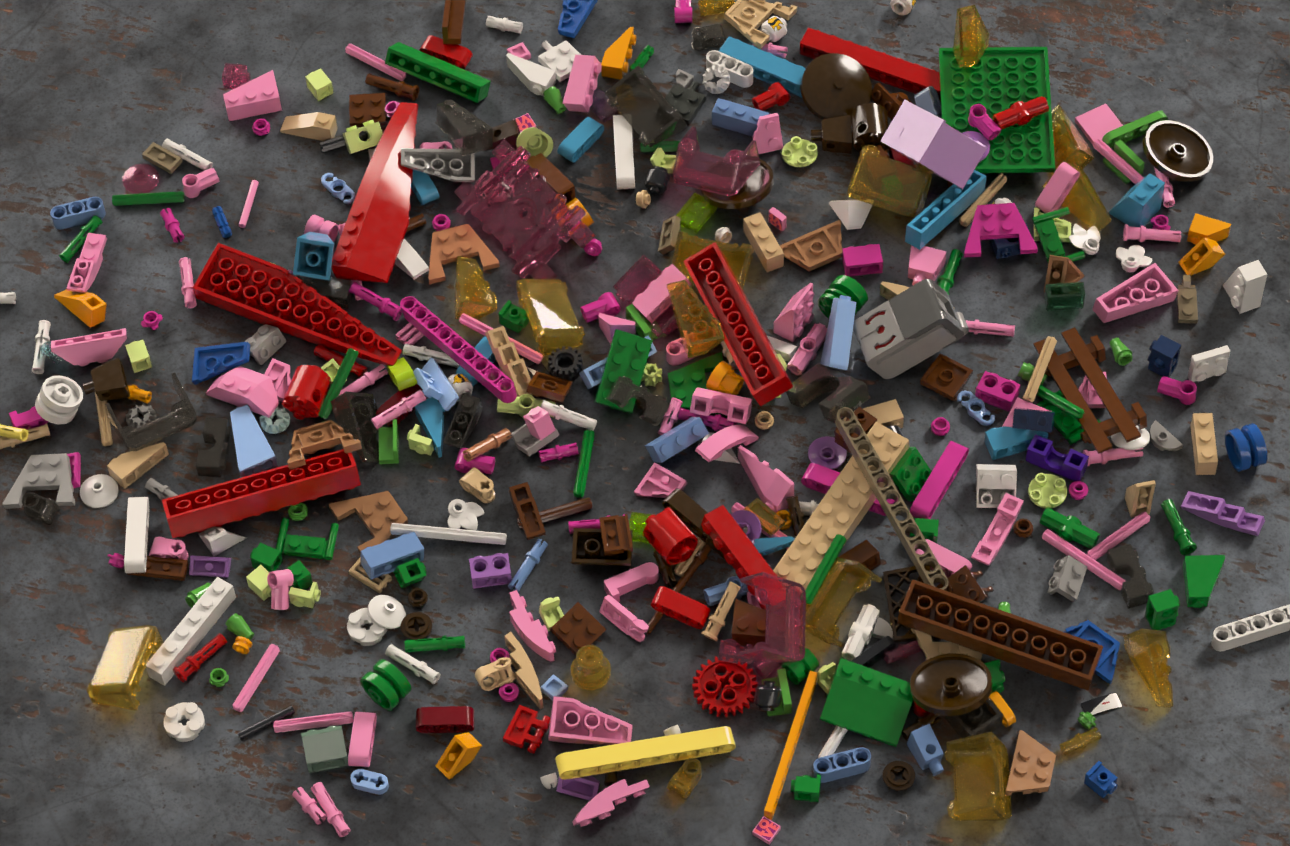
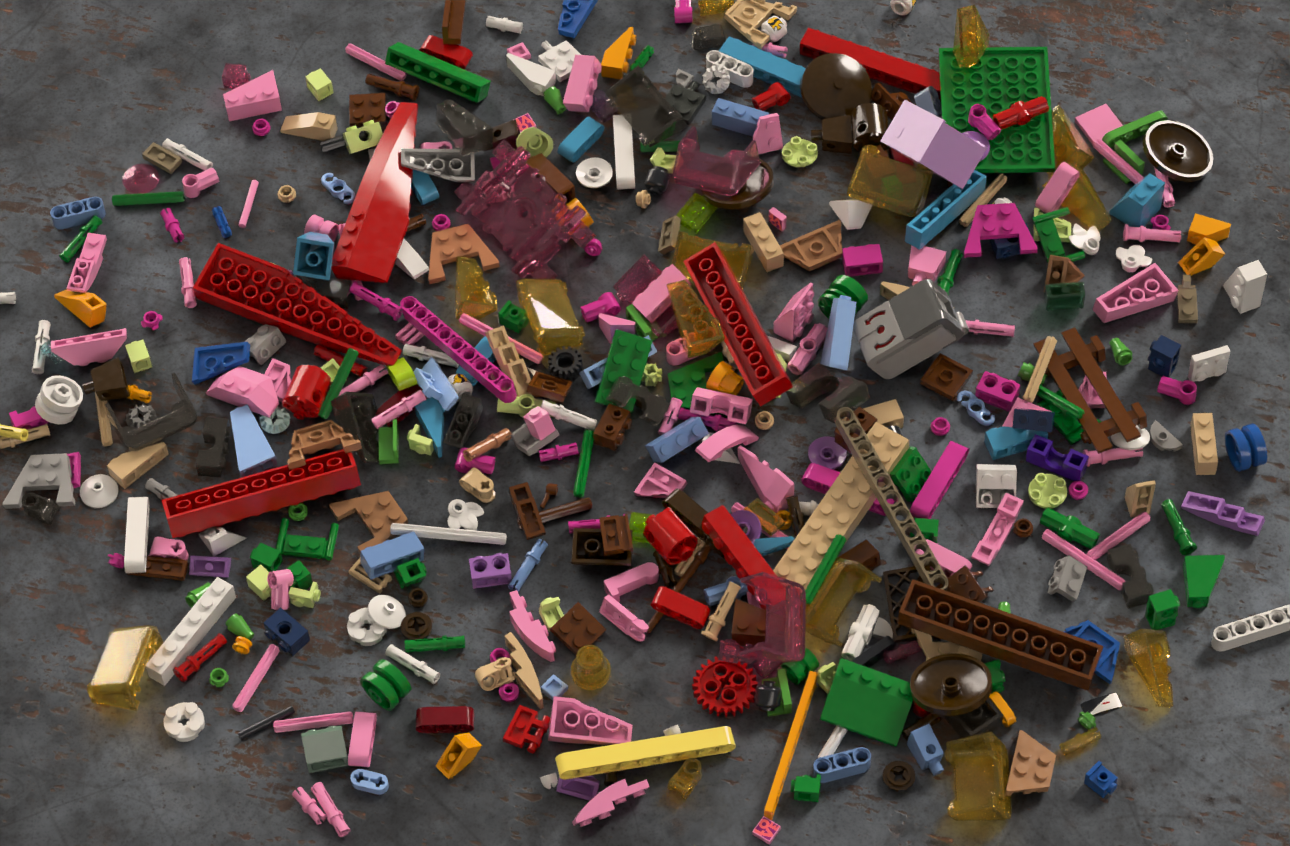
white plate [715,227,732,244] -> none
none -> dark blue brick [263,607,310,656]
none -> tan plate [278,185,296,203]
none -> reddish brown hand [540,483,558,509]
none -> white dish [576,158,613,188]
none -> reddish brown brick [593,404,632,451]

